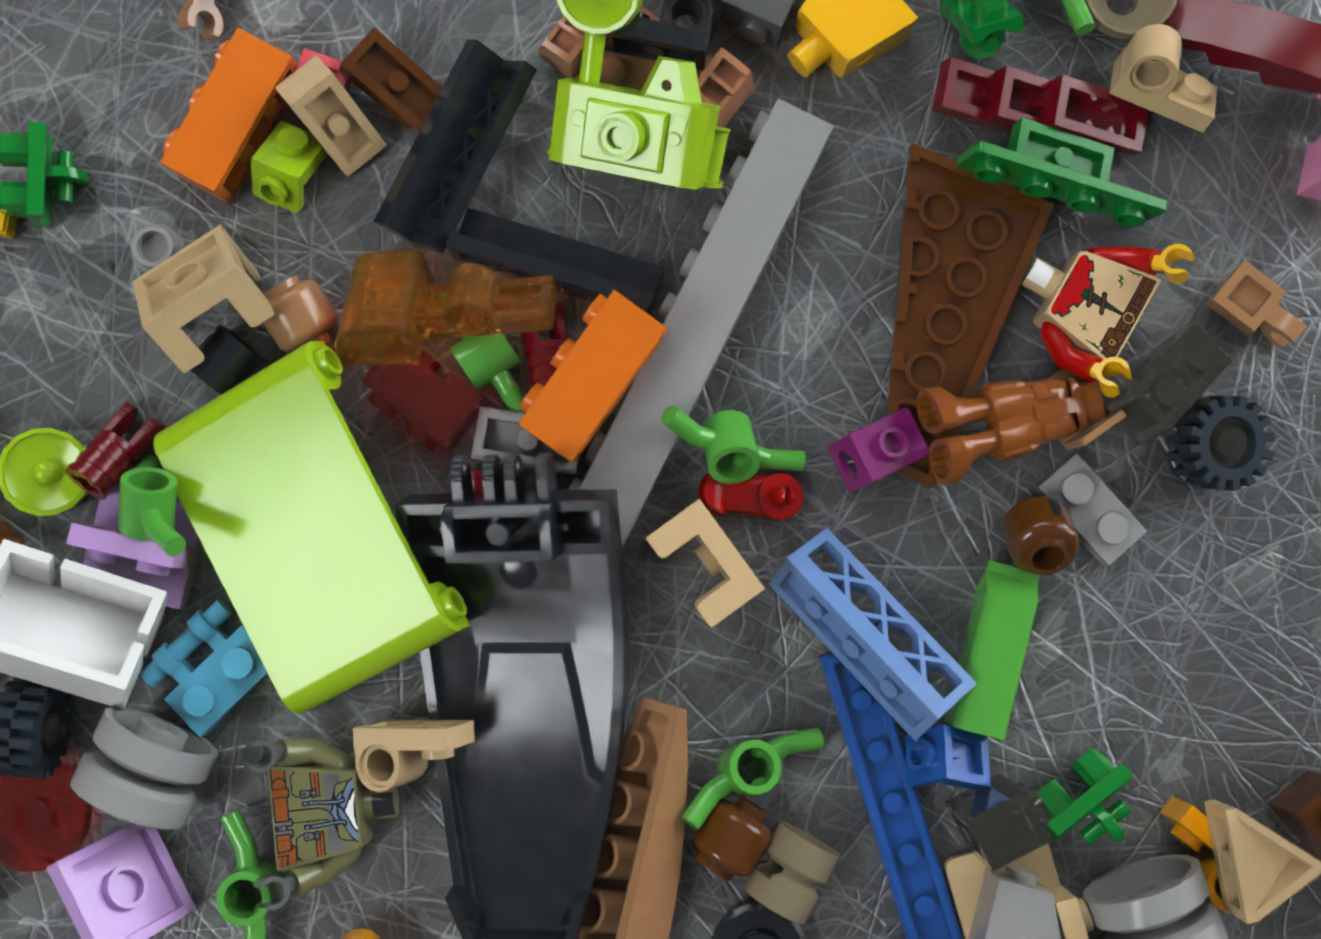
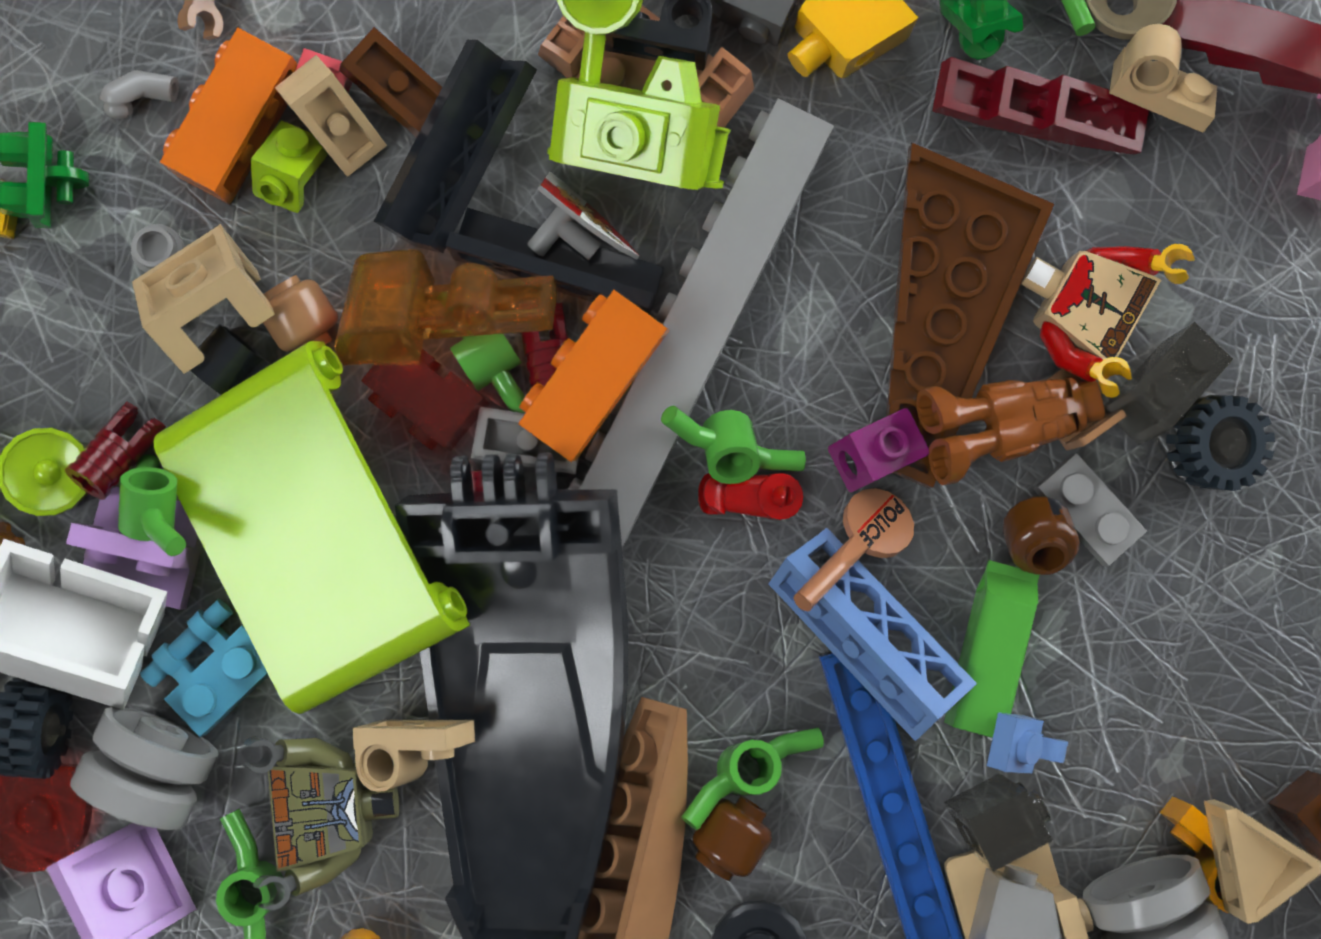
tan panel [646,499,765,628] -> none
dark tan wheel [744,820,841,924] -> none
blue bracket [905,724,991,790] -> none
green bracket [956,118,1168,227] -> none
green hips [1033,748,1134,845] -> none
medium nougat plate [1206,260,1307,349] -> none
none -> light grey arm [99,70,179,119]
none -> light grey shield [527,172,639,260]
none -> nougat piece [793,488,914,611]
none -> medium blue plate [987,712,1068,774]

